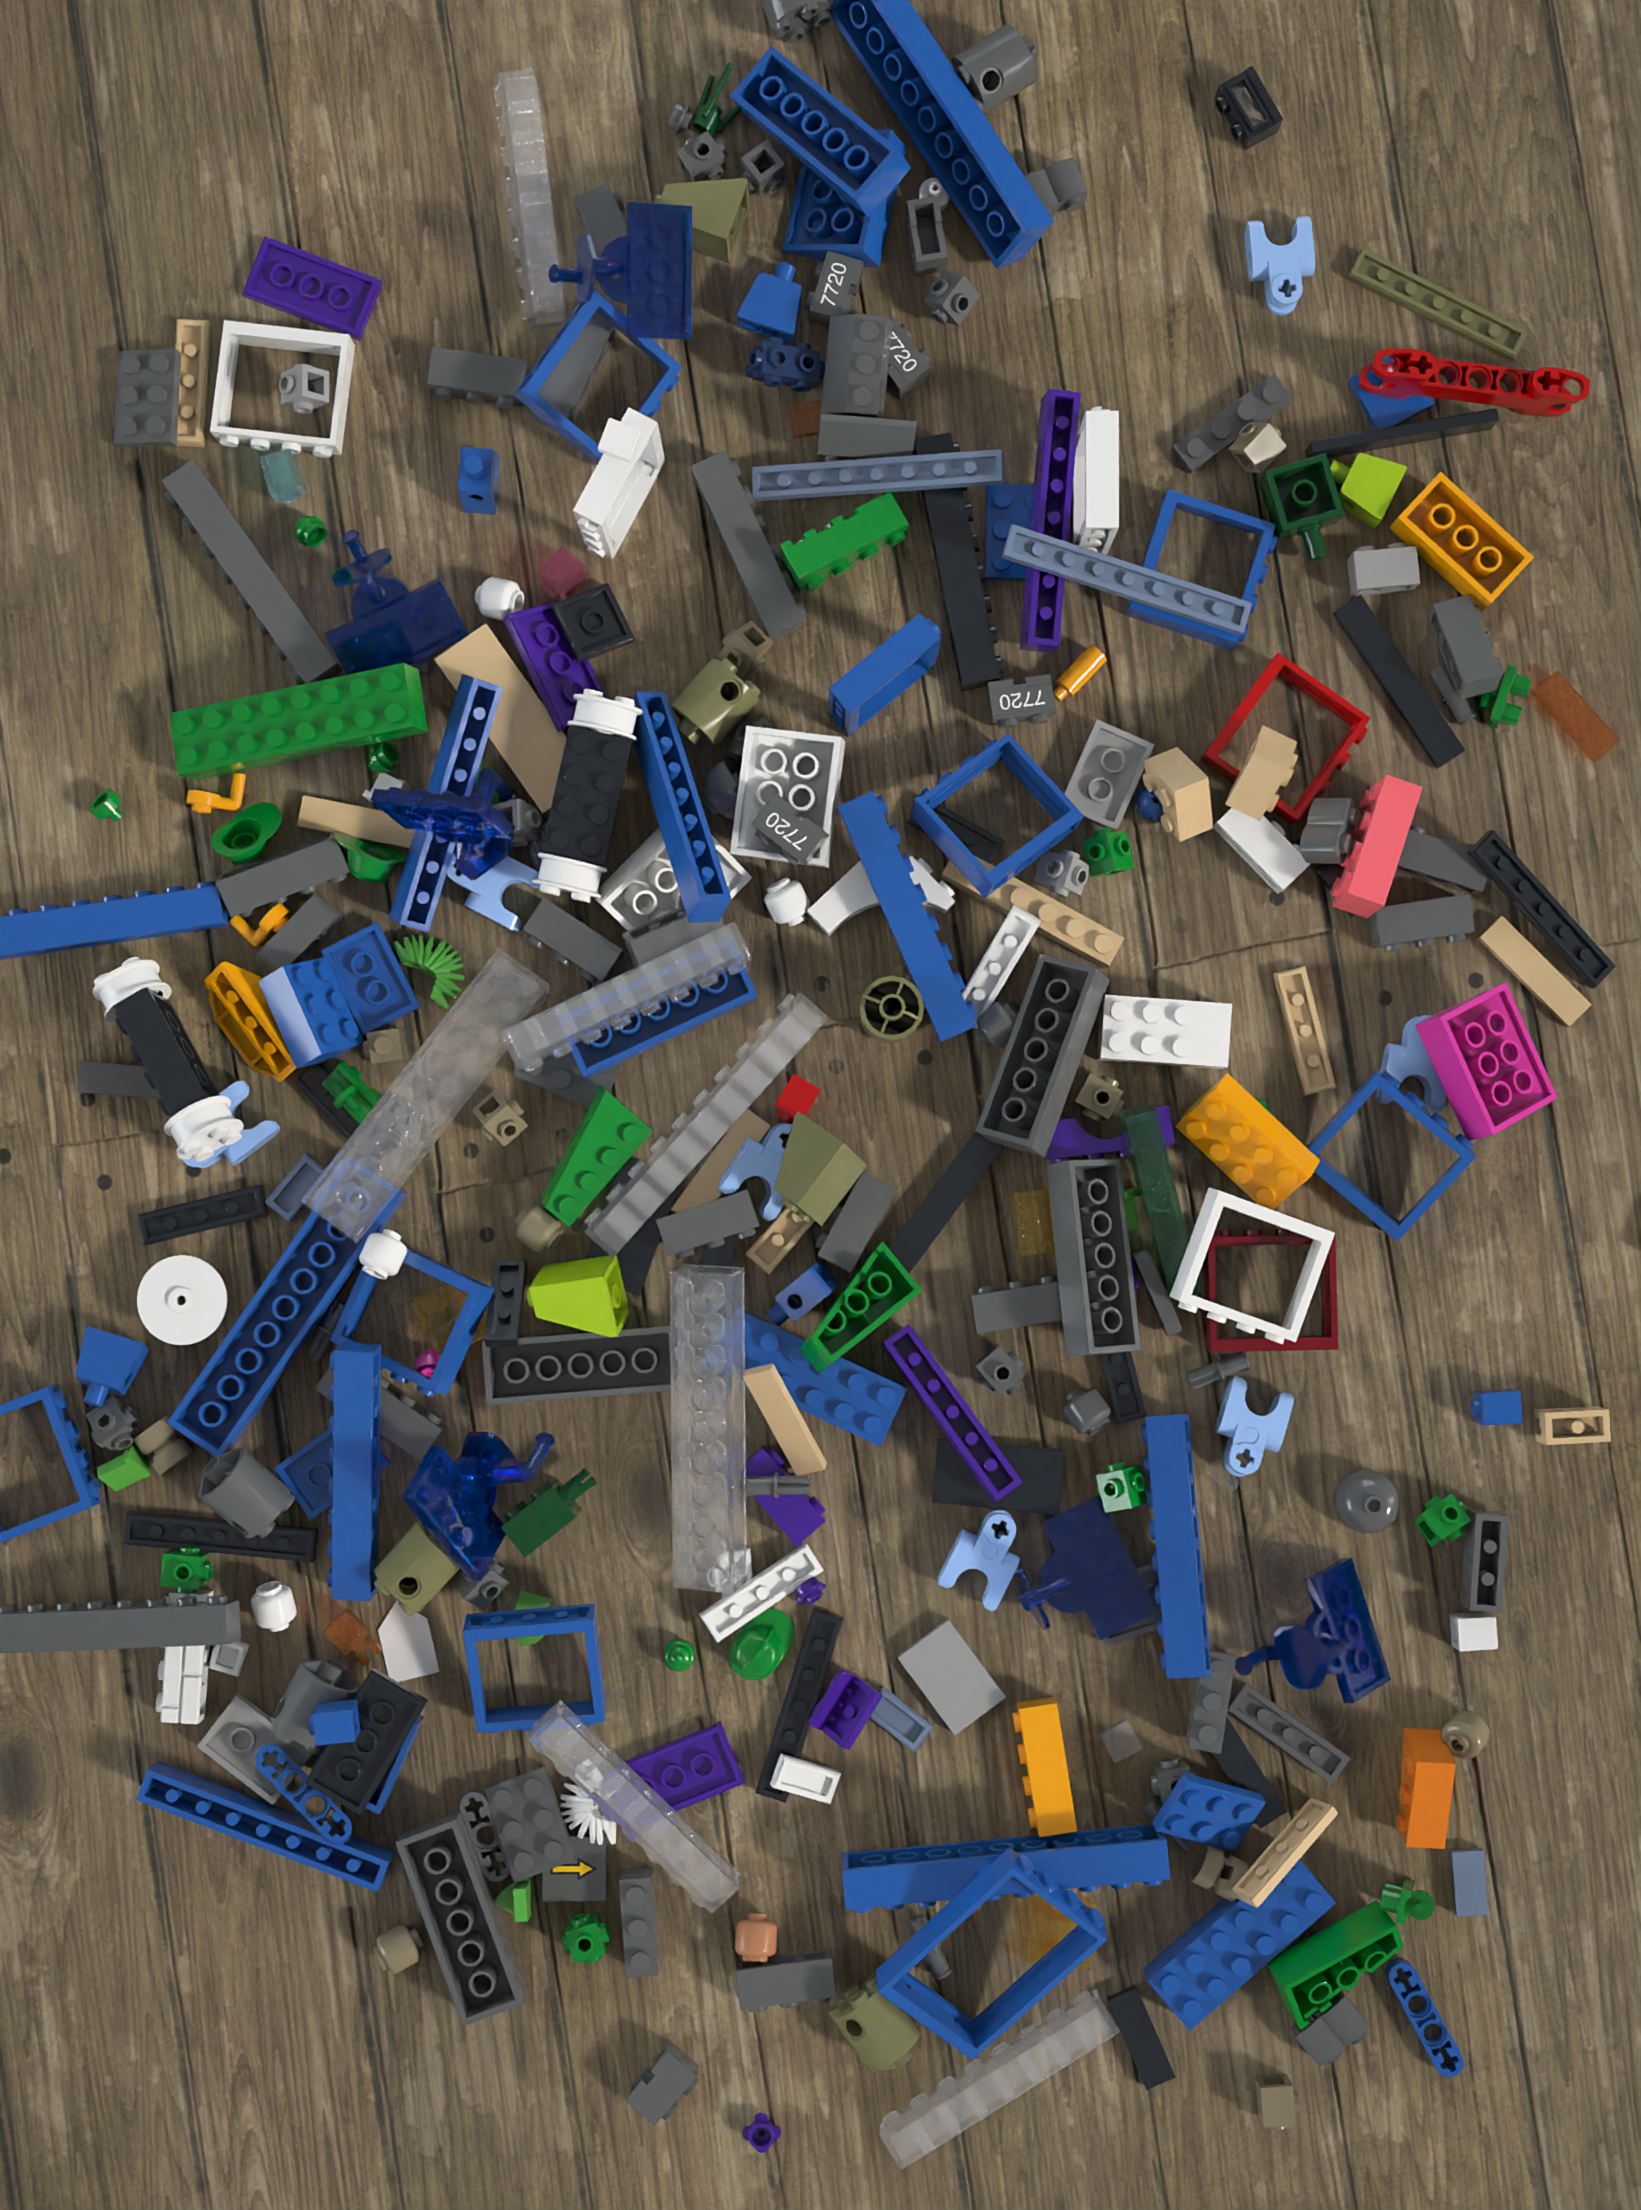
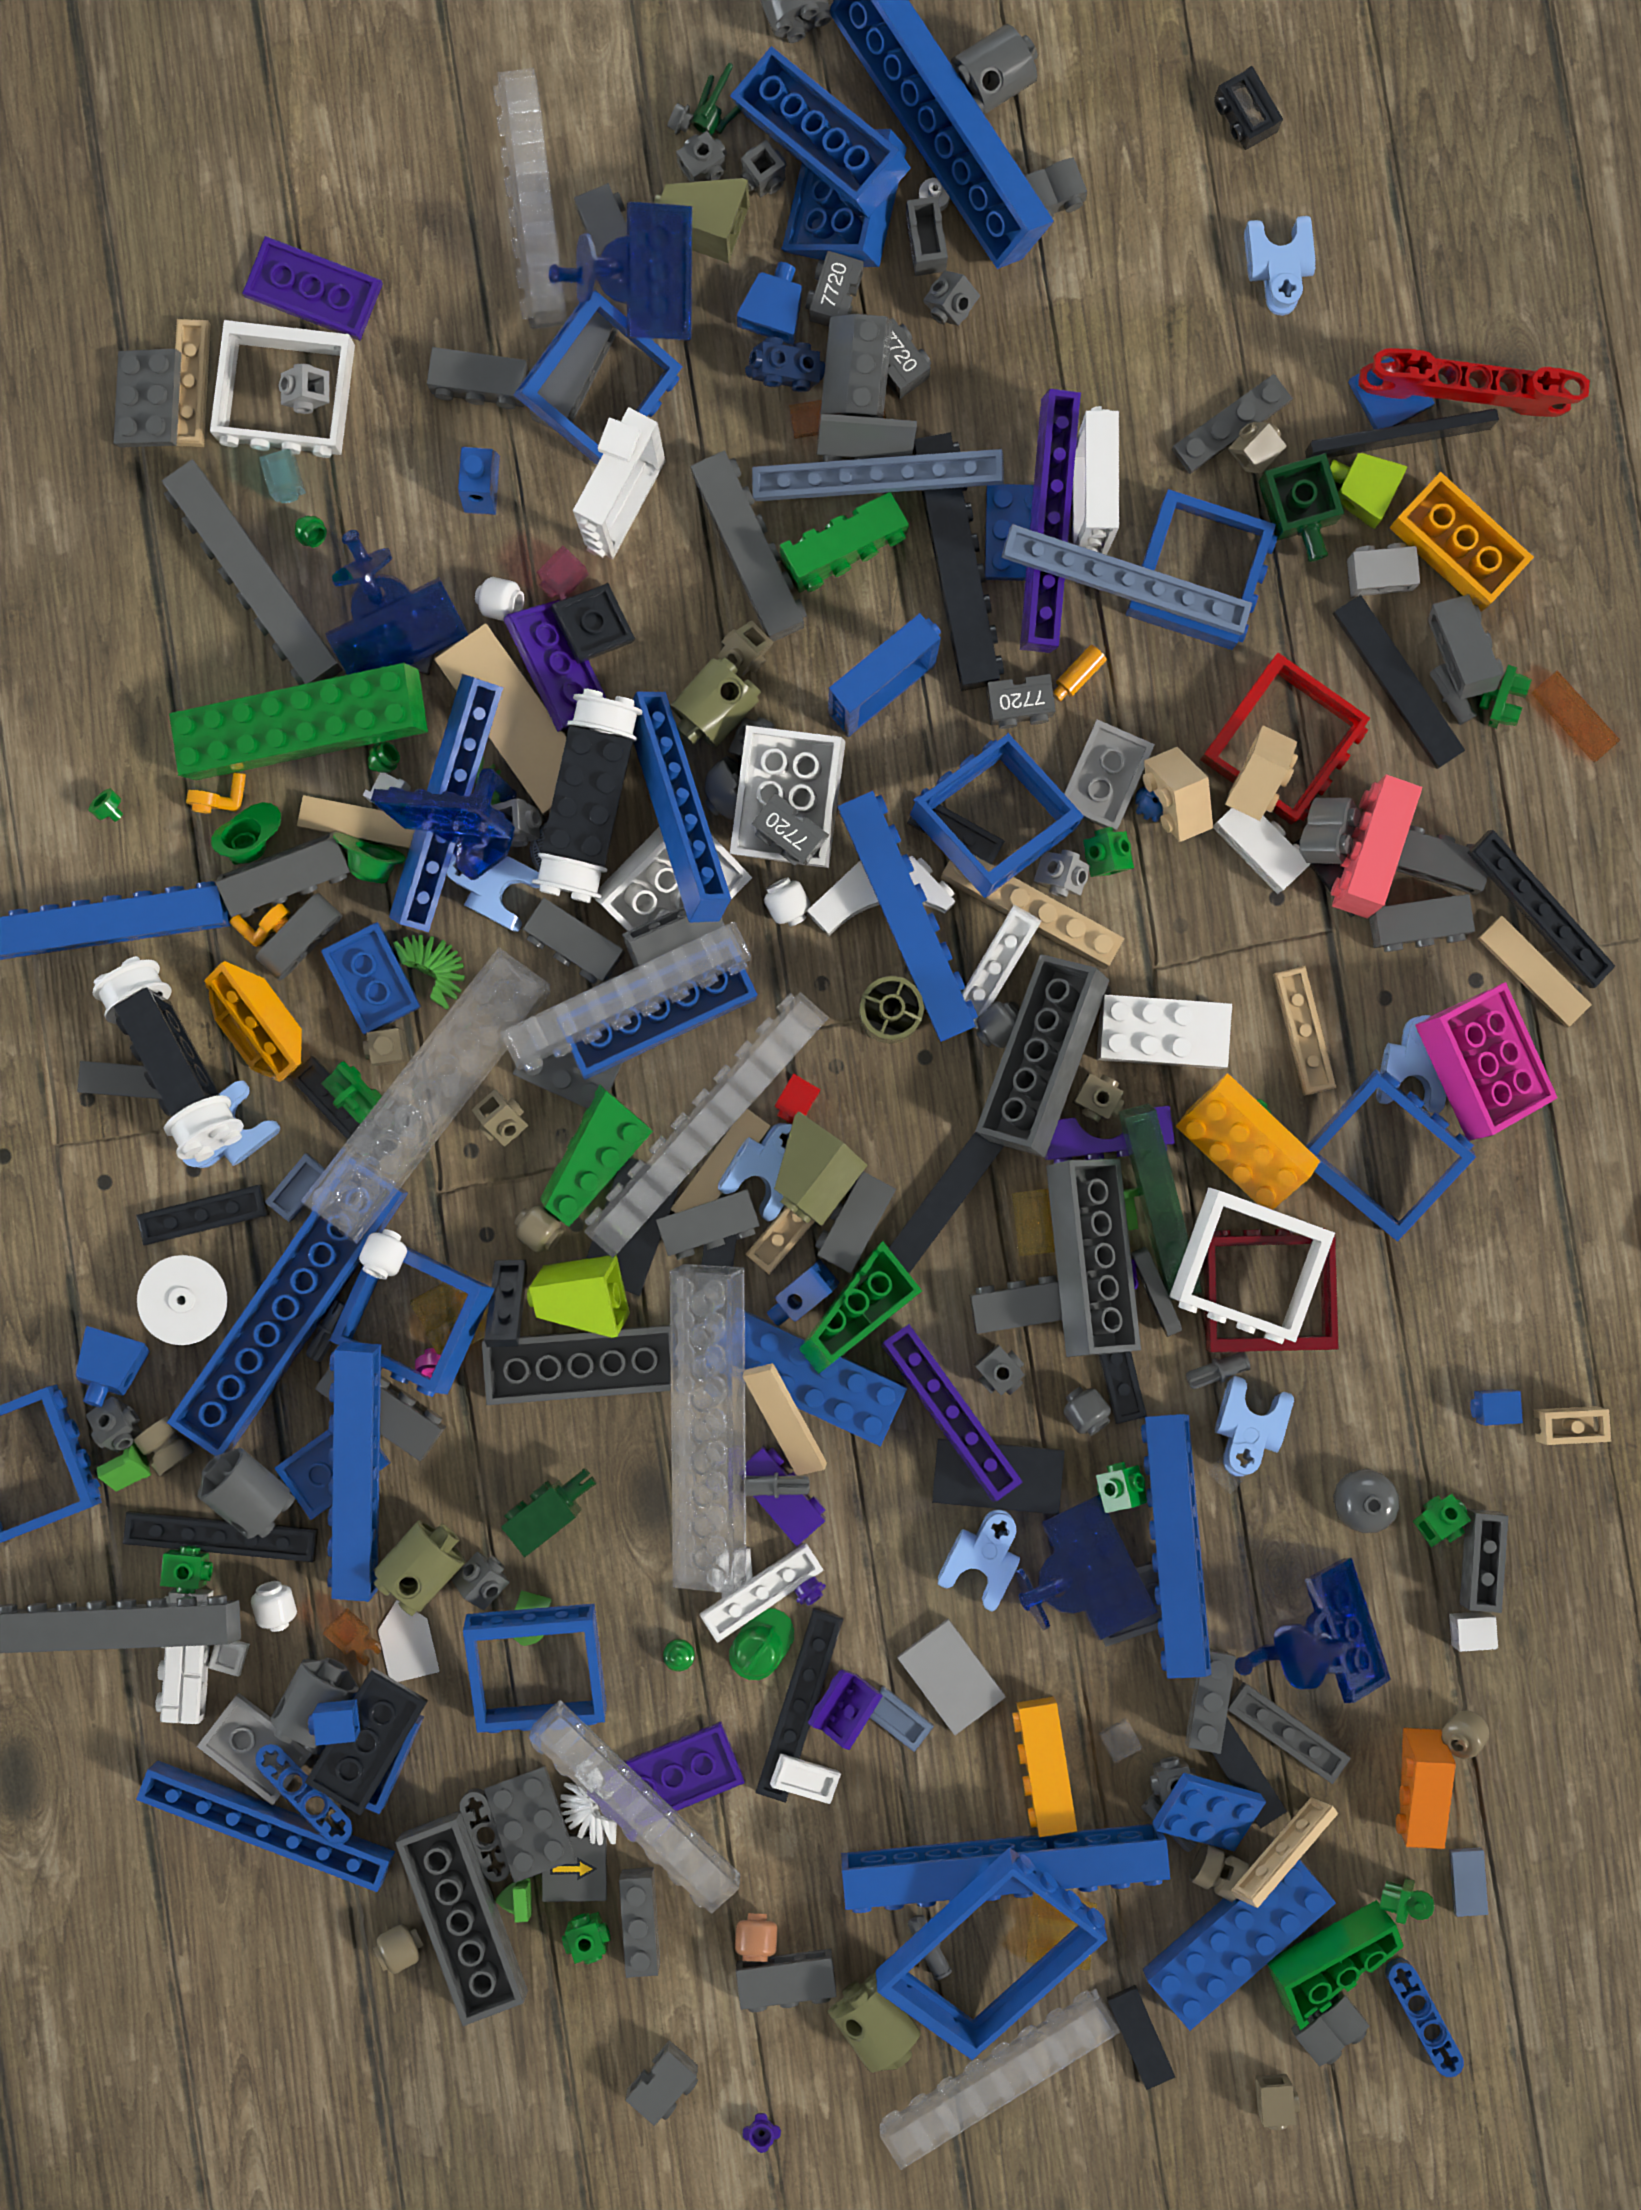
blue brick [258,957,363,1069] -> none
clear blue plate [402,1432,555,1581] -> none
olive tile [1346,247,1529,362] -> none

